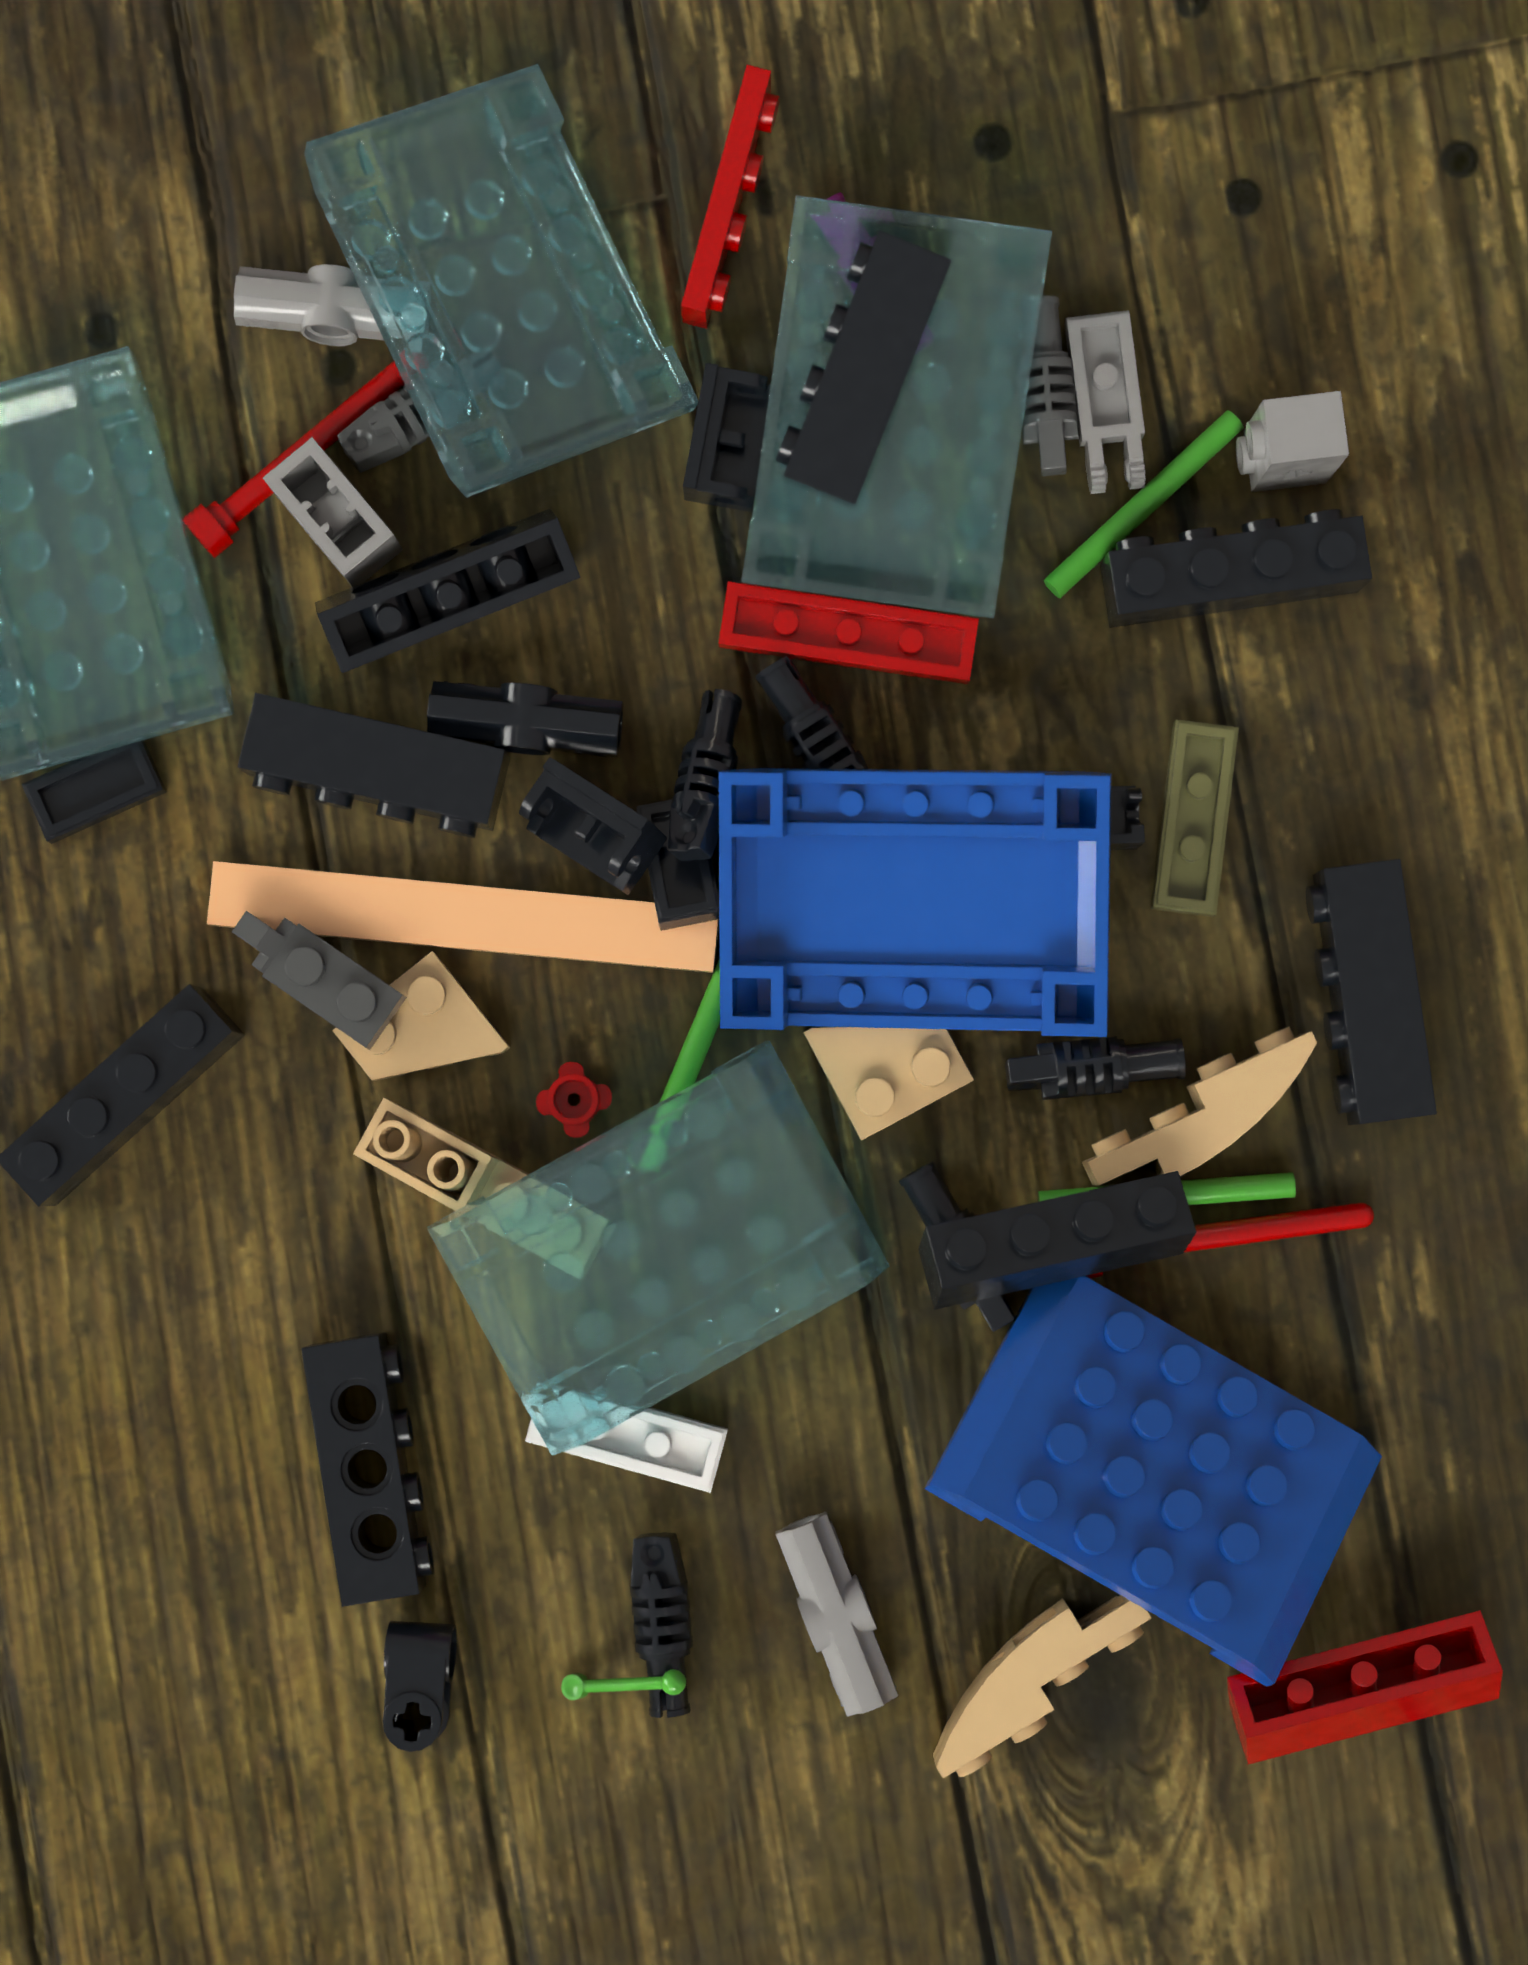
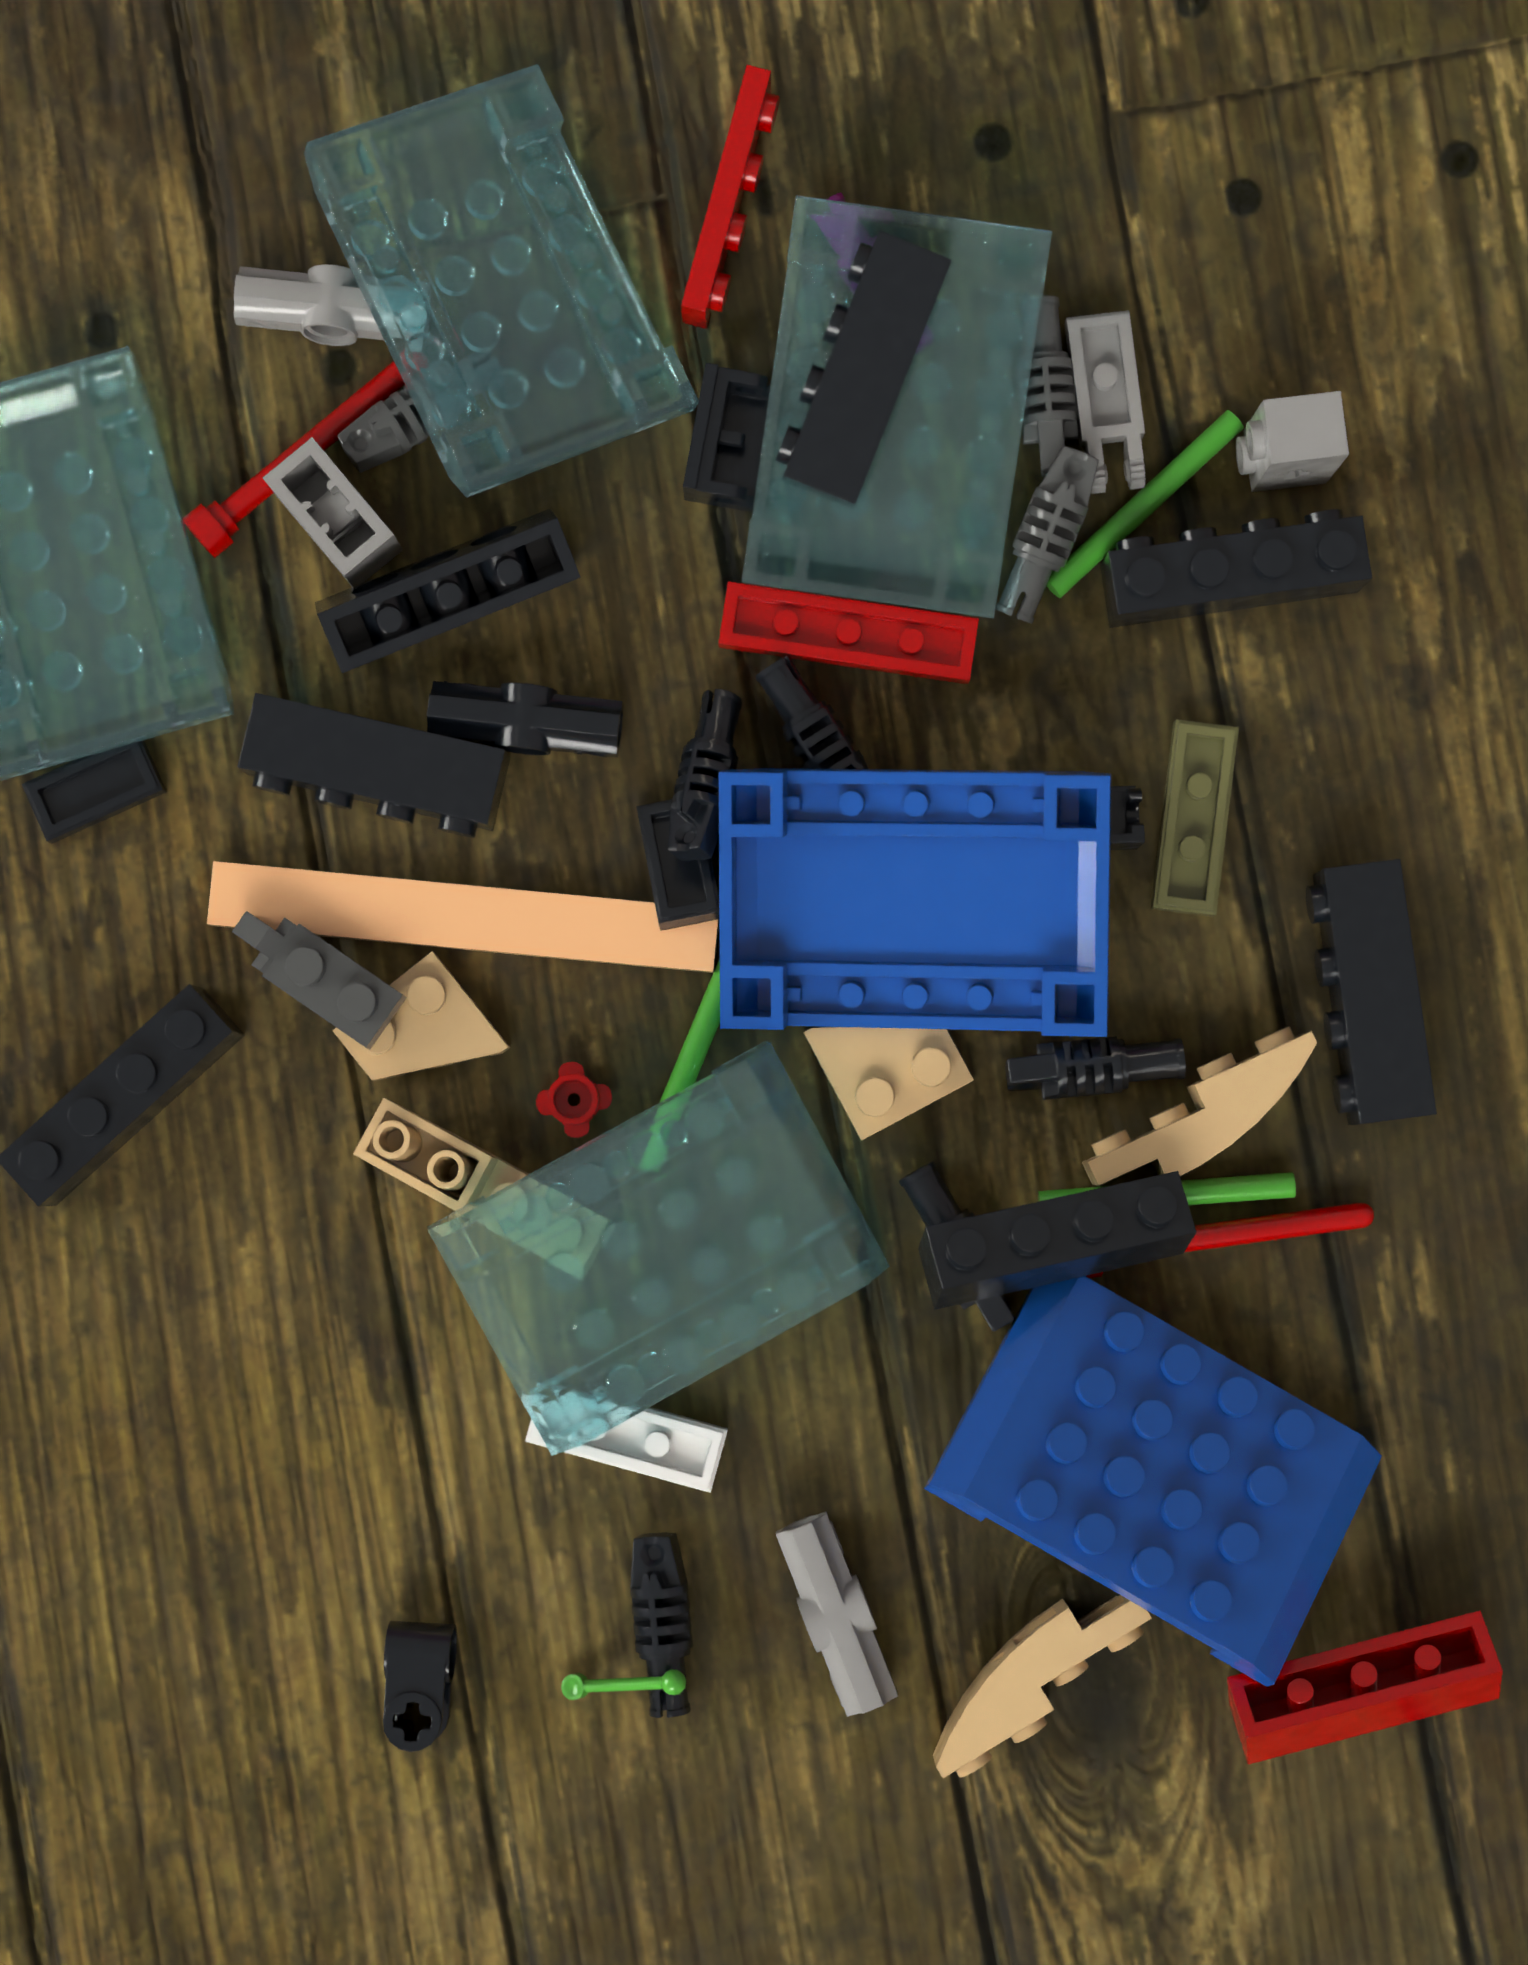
black brick [301,1332,434,1607] -> none
black hinge [519,757,667,896] -> none
none -> dark grey hinge [995,446,1099,624]

